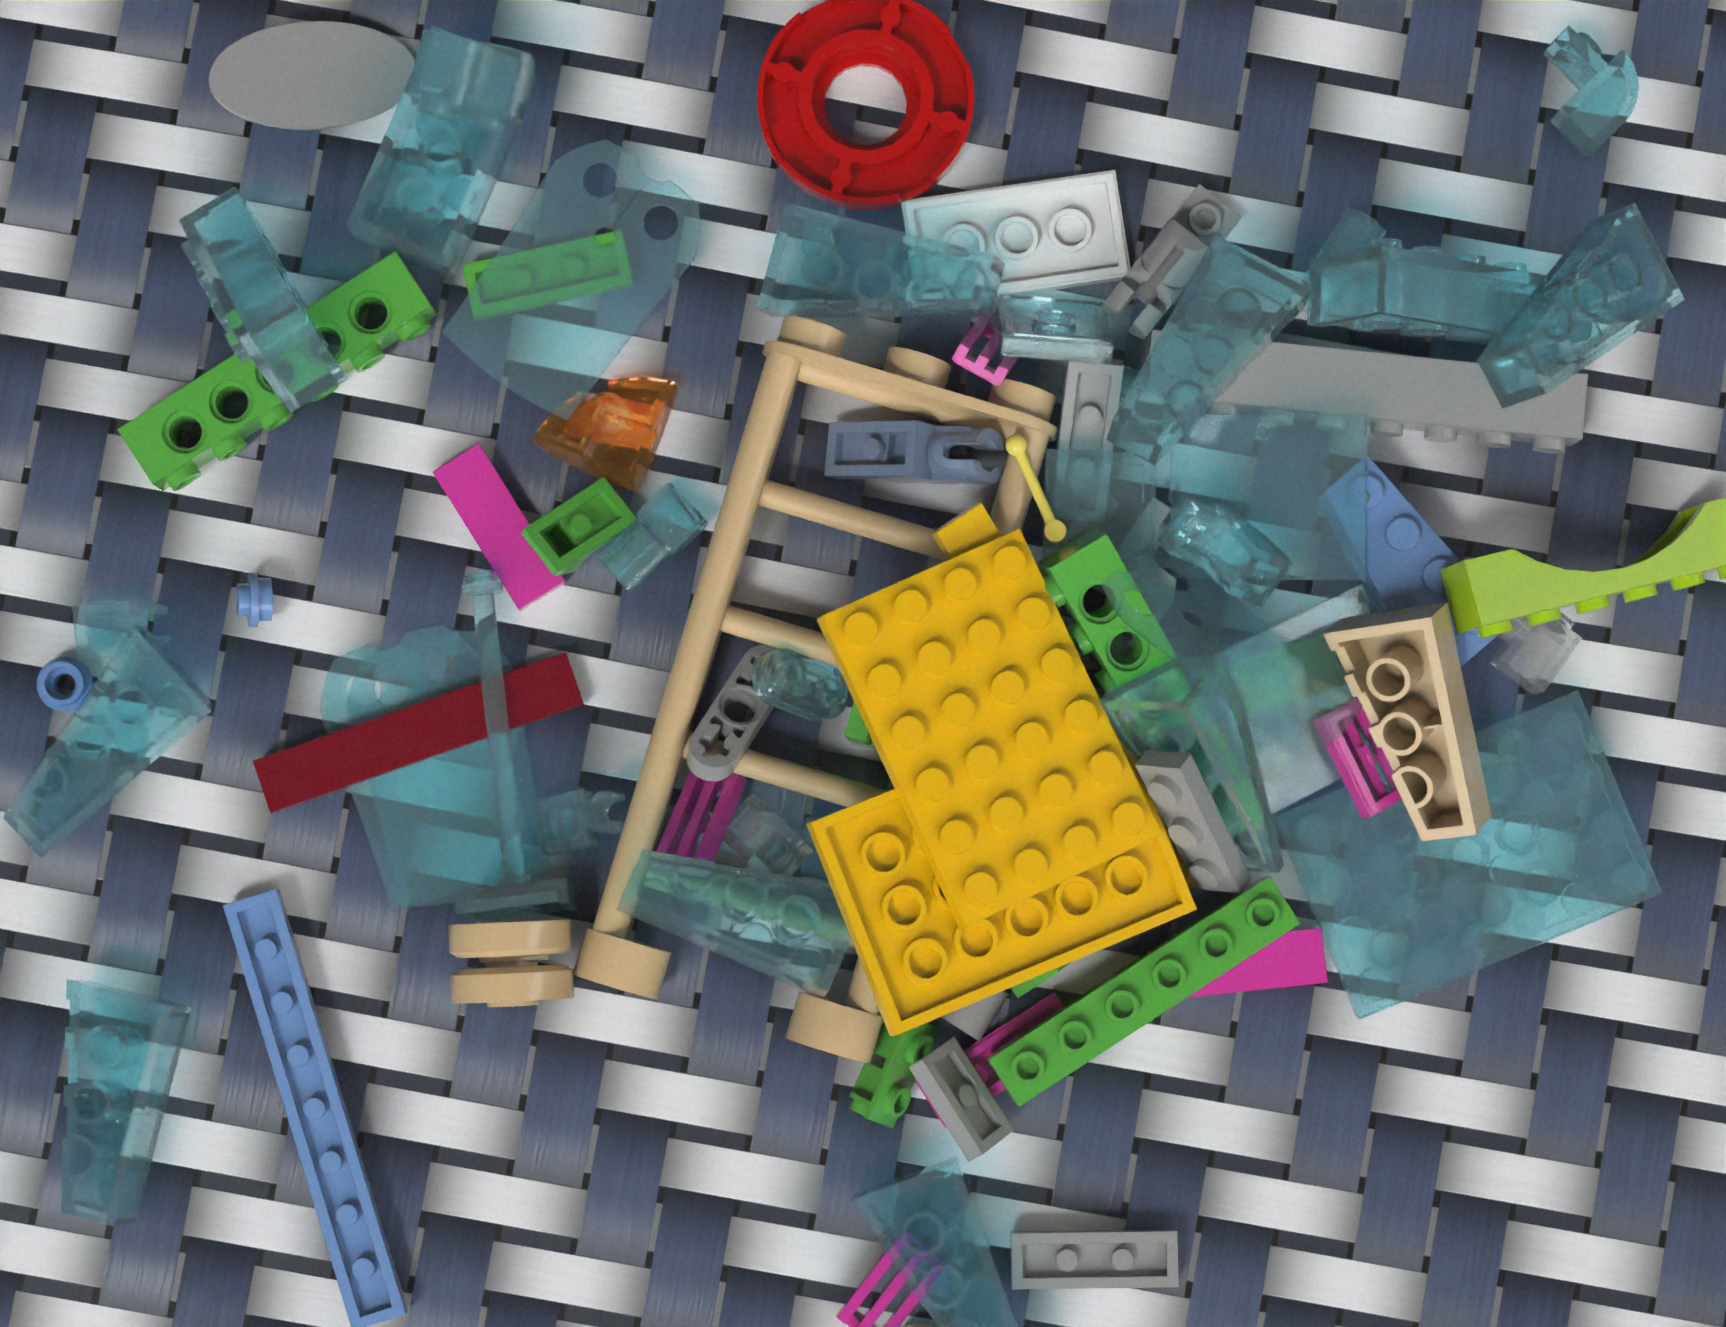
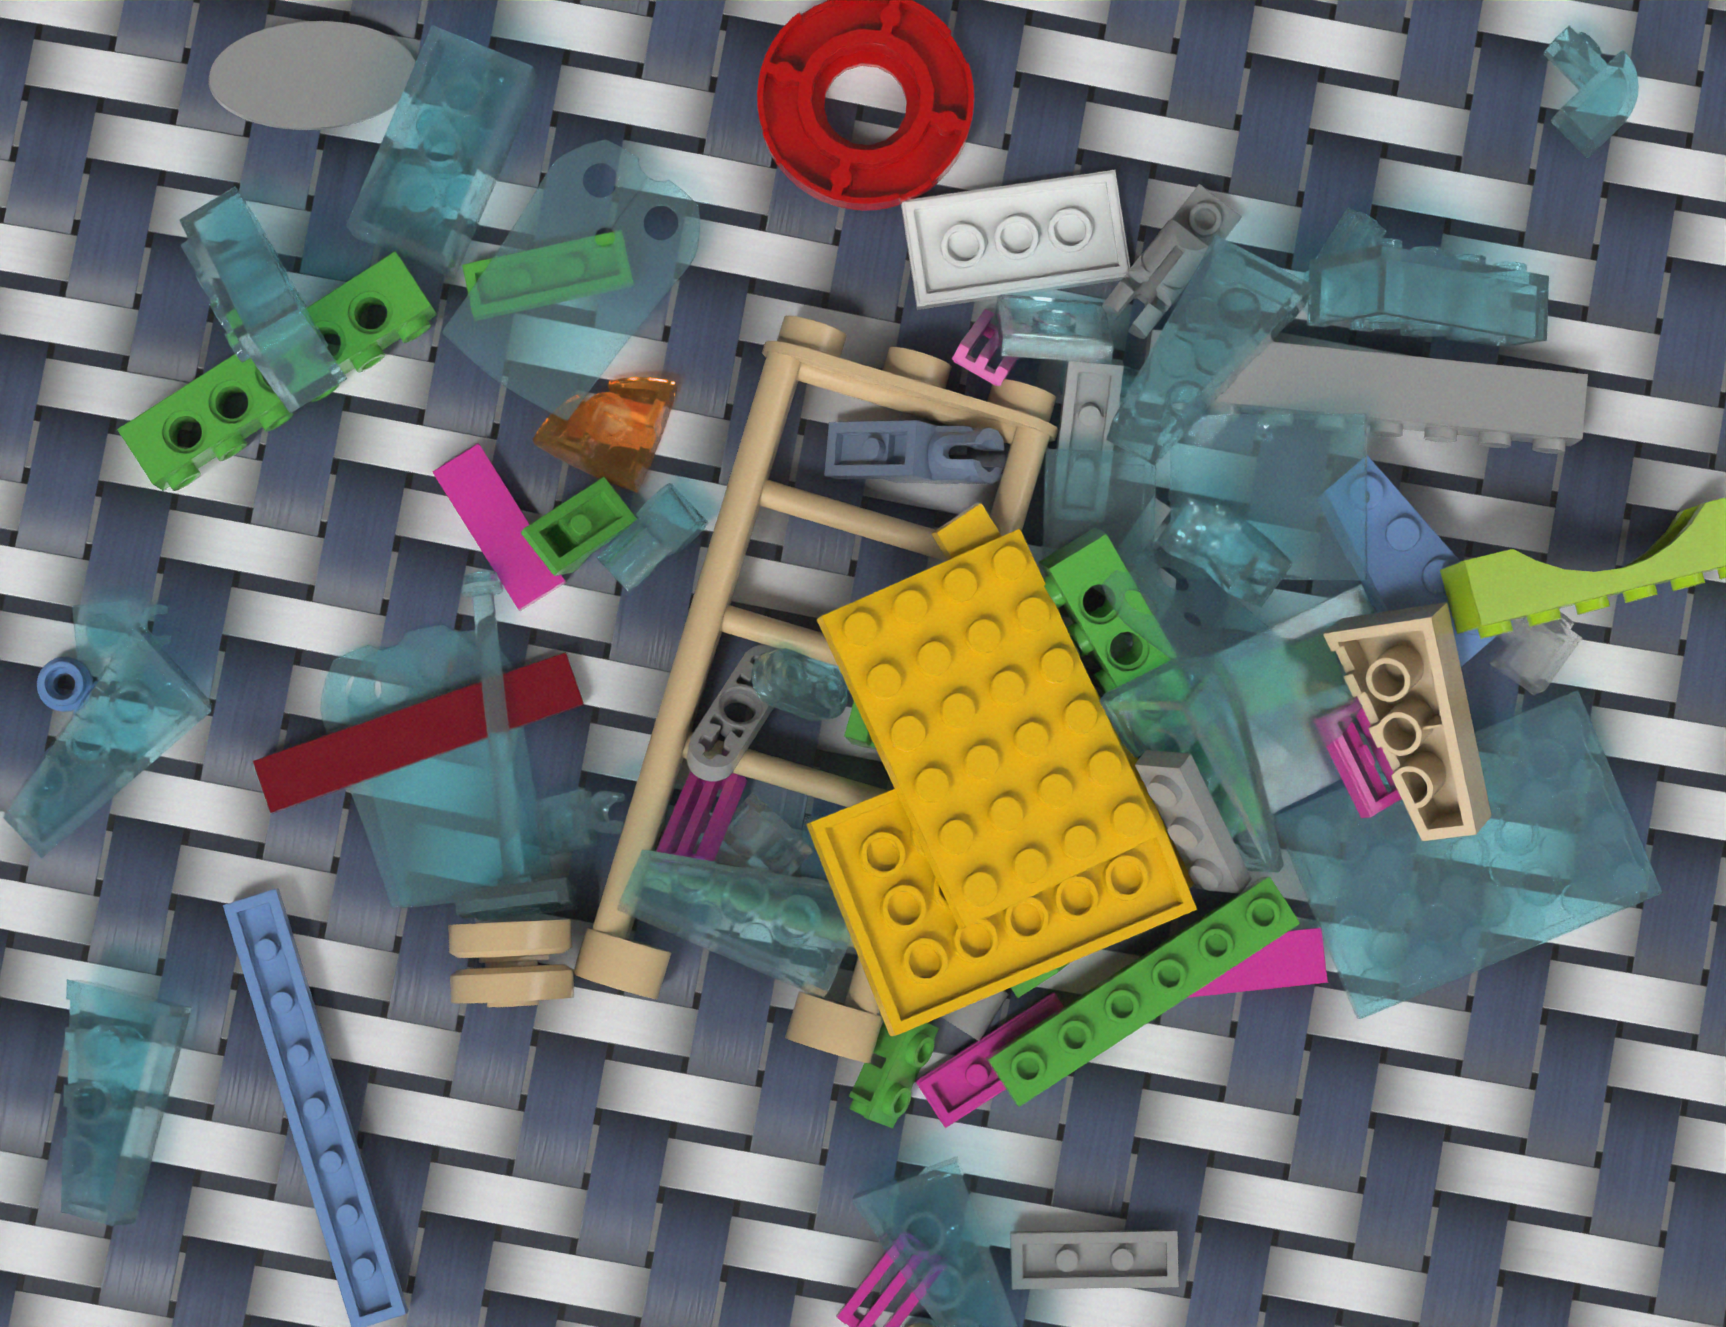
medium blue plate [236,572,273,627] -> none
clear light blue brick [407,29,536,133] -> none
clear light blue wedge [756,202,1005,317] -> none
light grey plate [909,1037,1014,1162] -> none
light yellow hinge [1005,434,1066,543] -> none
clear light blue wedge [1477,203,1685,409] -> none

